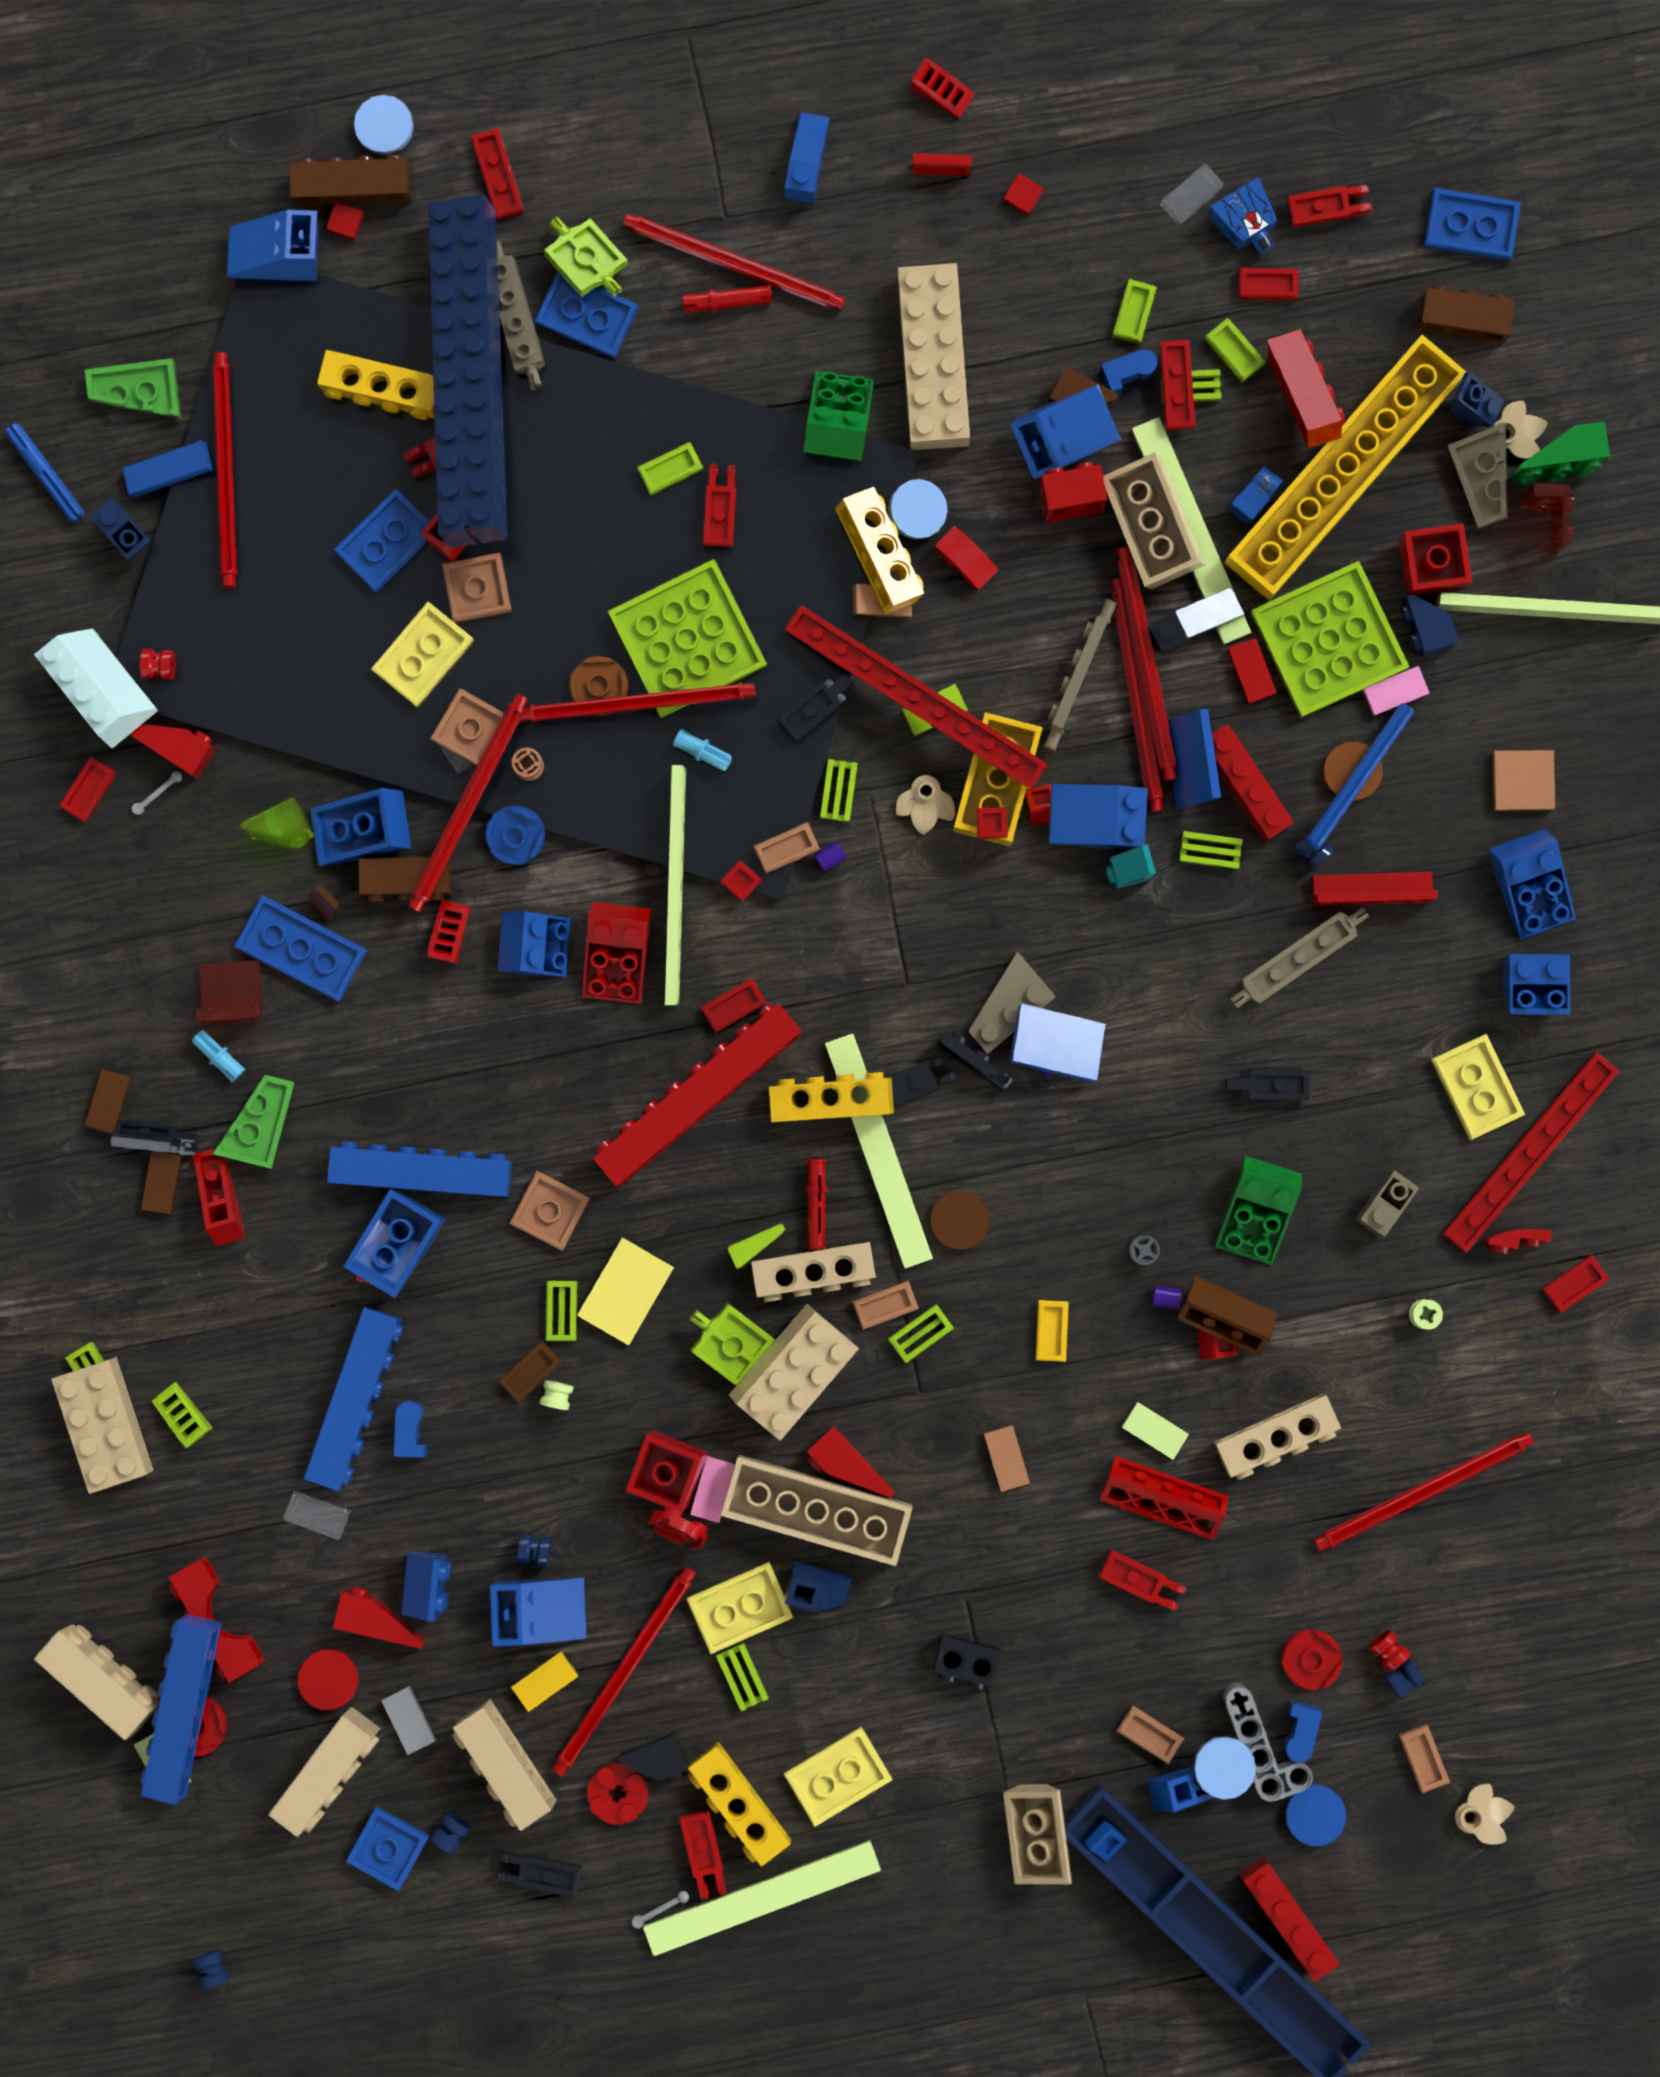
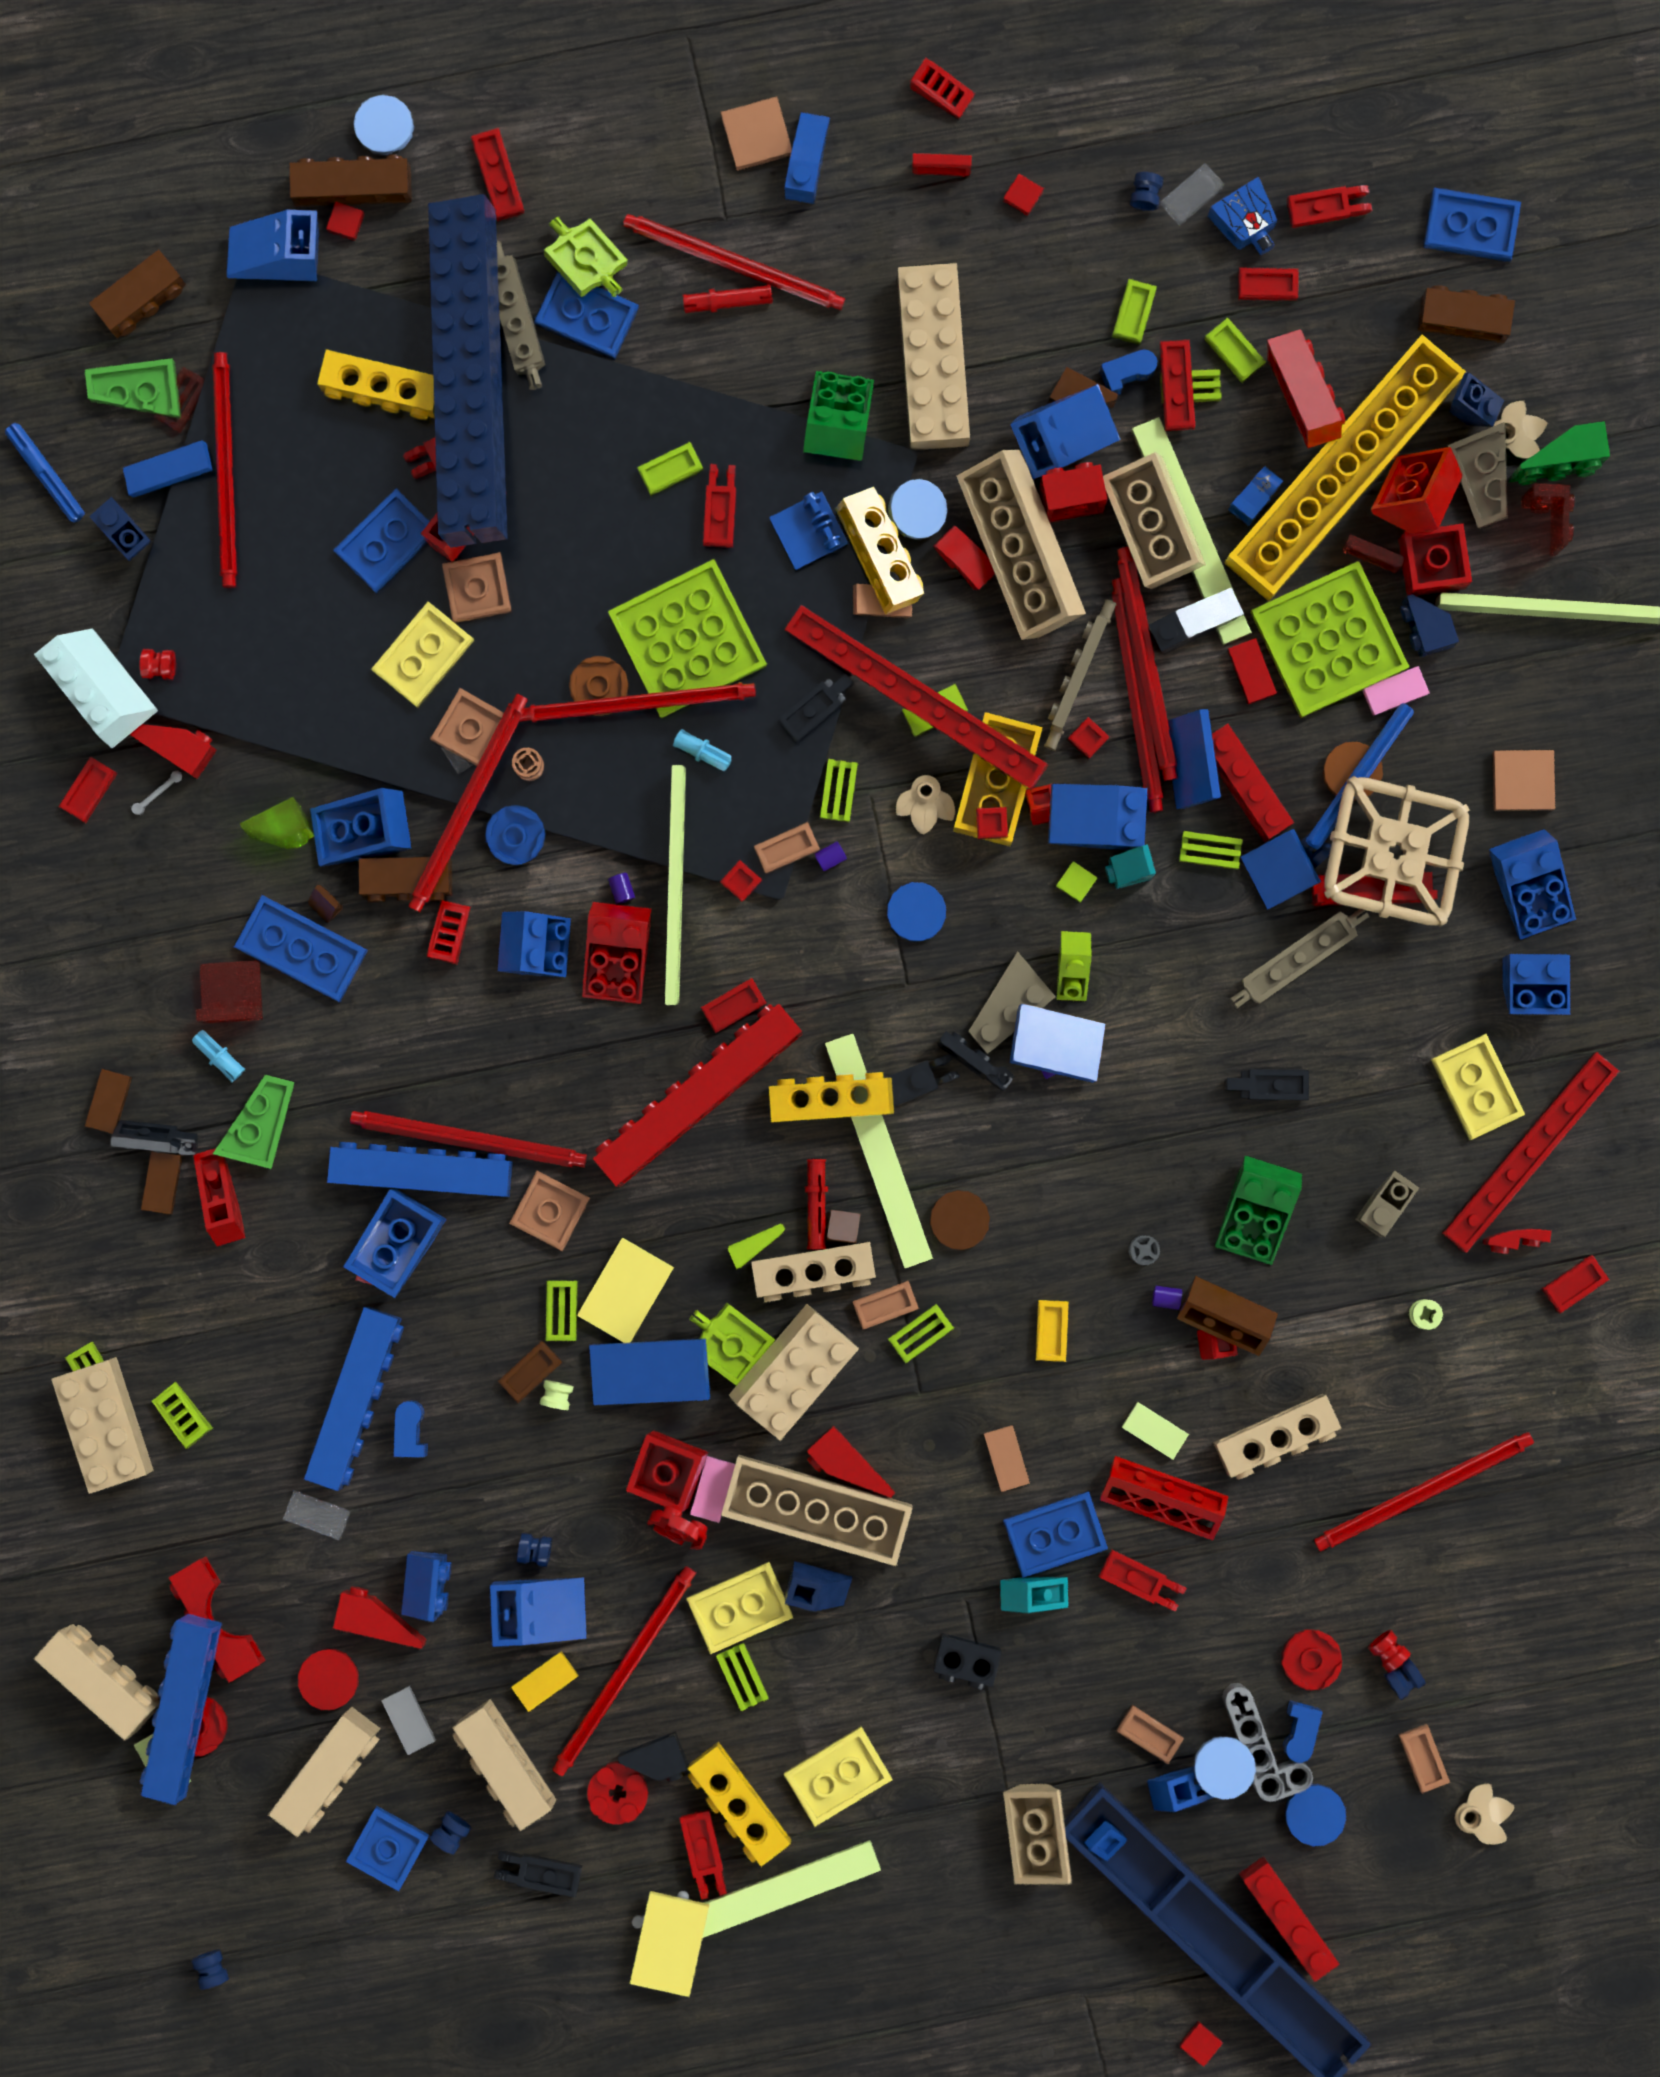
none -> reddish brown brick [89,249,186,338]
none -> clear red tile [154,367,205,433]
none -> red piece [350,1111,587,1168]
none -> blue tile [589,1339,710,1405]
none -> dark purple hinge [608,873,636,905]
none -> light yellow tile [630,1891,710,1997]
none -> nougat tile [721,97,792,171]
none -> blue hinge [769,491,849,570]
none -> slope [827,1210,861,1243]
none -> blue tile [887,882,946,942]
none -> tan brick [957,450,1086,640]
none -> teal slope [1000,1577,1068,1613]
none -> blue tile [1003,1491,1108,1578]
none -> lime tile [1056,861,1097,903]
none -> lime slope [1057,931,1092,1001]
none -> red tile [1067,717,1110,760]
none -> dark blue wheel [1130,172,1164,211]
none -> red tile [1179,2021,1223,2067]
none -> blue tile [1241,829,1321,909]
none -> tan plate [1324,776,1470,927]
none -> clear red tile [1342,534,1405,573]
none -> red slope [1371,447,1463,533]

